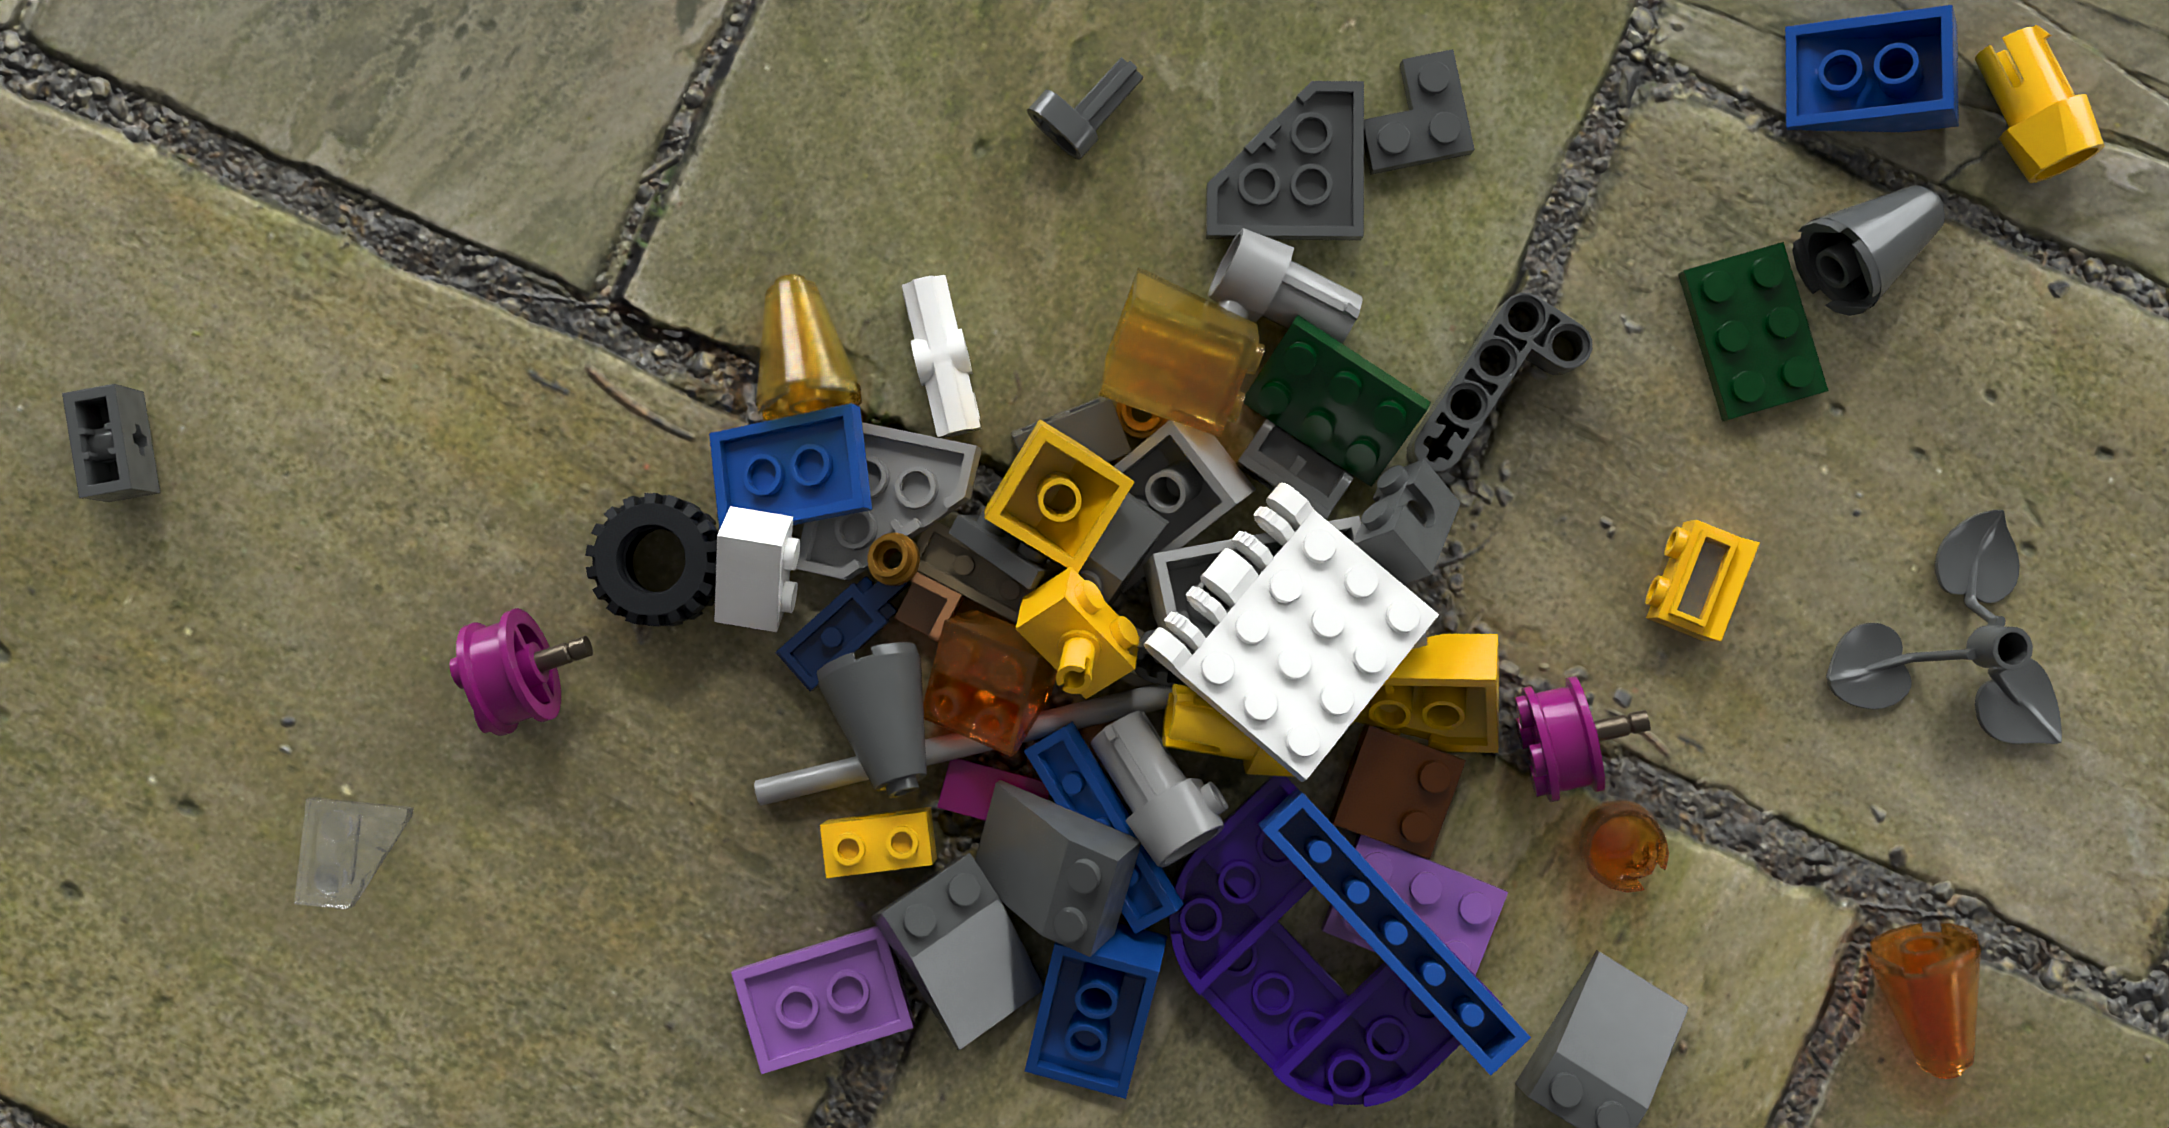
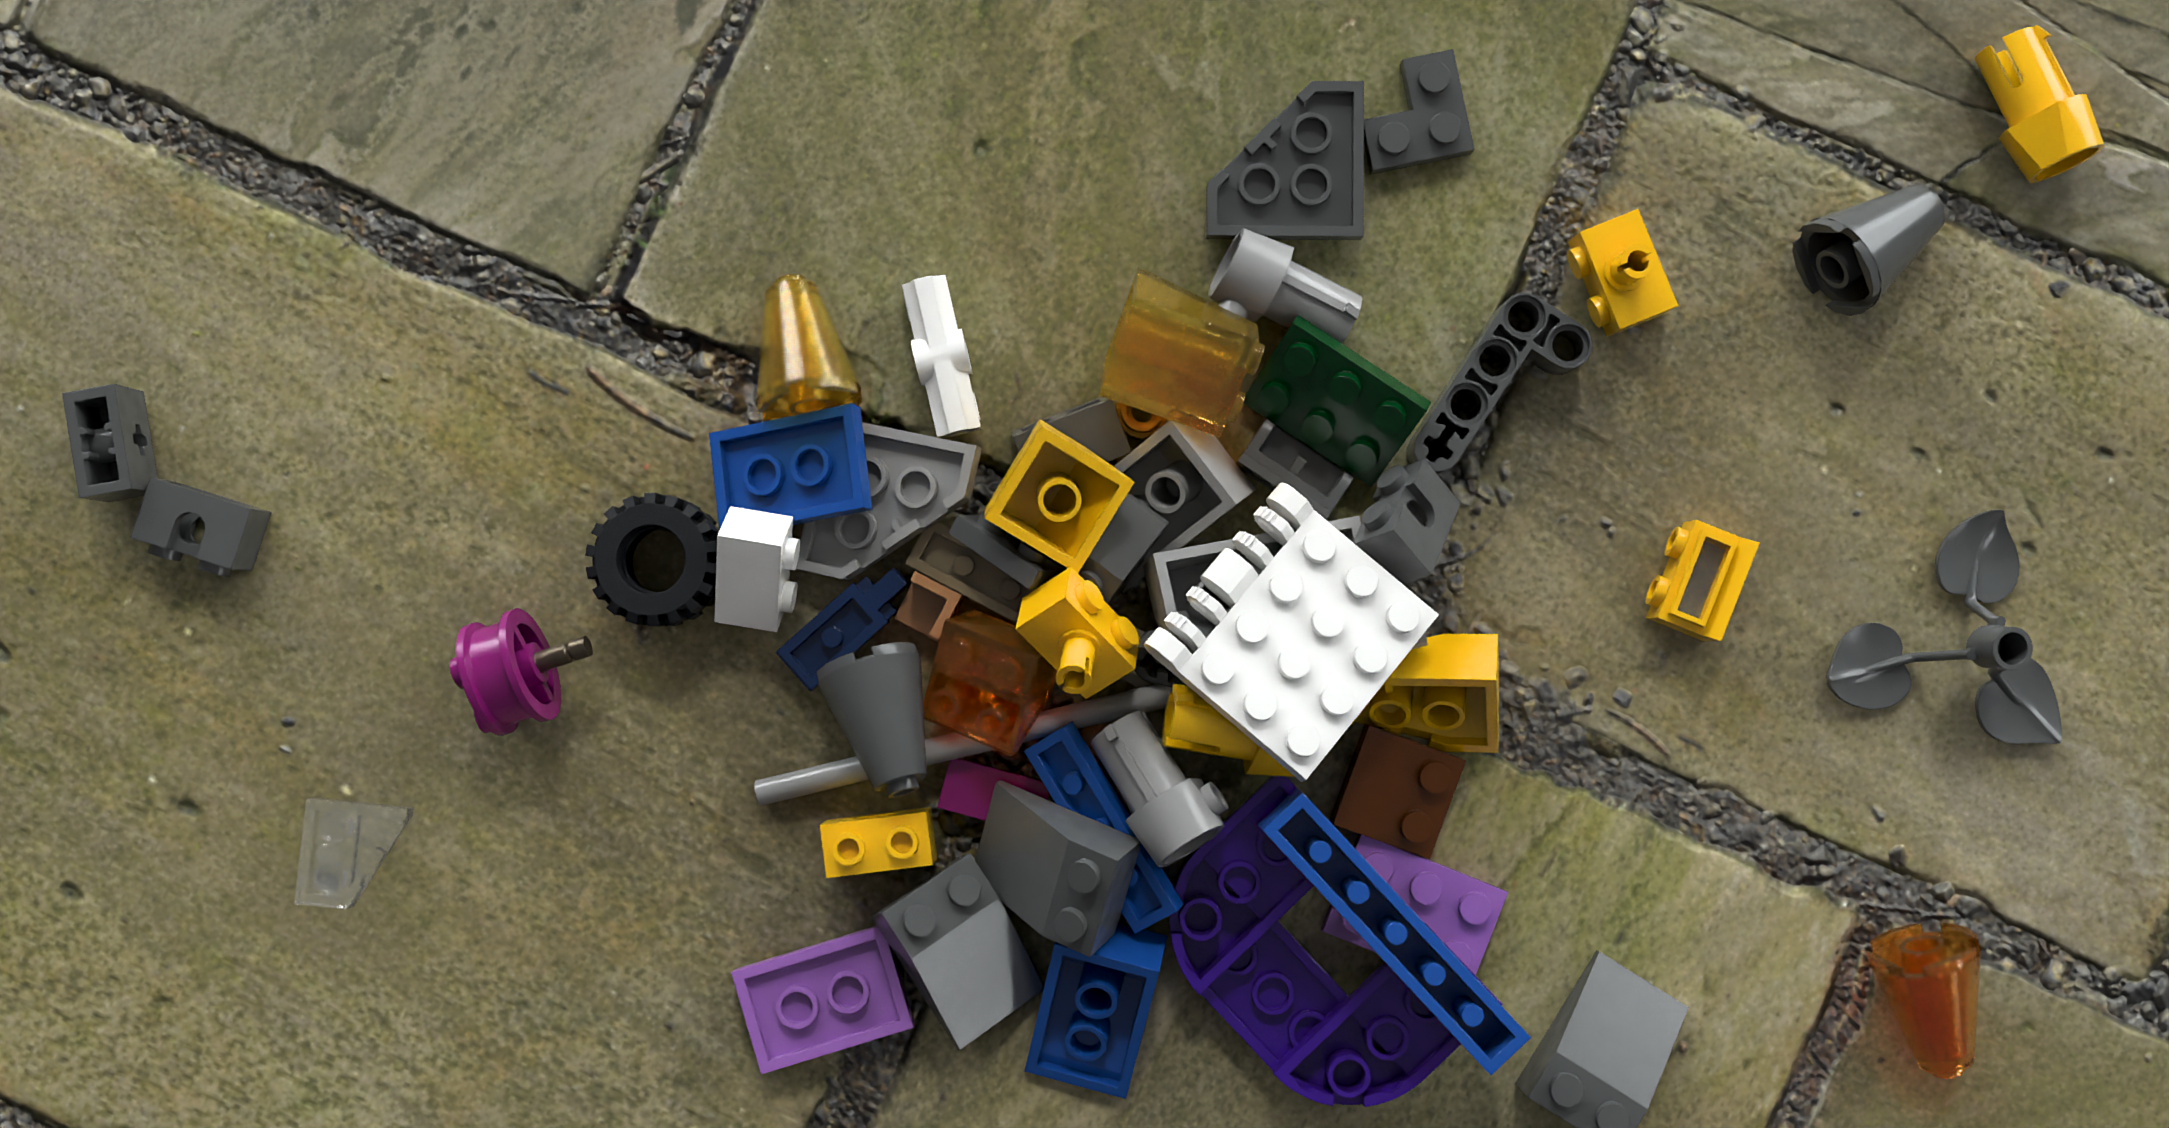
pearl gold plate [867,532,920,586] -> none
dark grey piece [1027,57,1143,160] -> none
magenta wheel [1514,676,1651,802] -> none
clear orange helmet [1577,800,1669,893] -> none
dark green plate [1678,242,1828,422] -> none
blue slope [1785,5,1959,132] -> none
none -> dark grey brick [130,477,272,577]
none -> yellow brick [1567,209,1679,337]

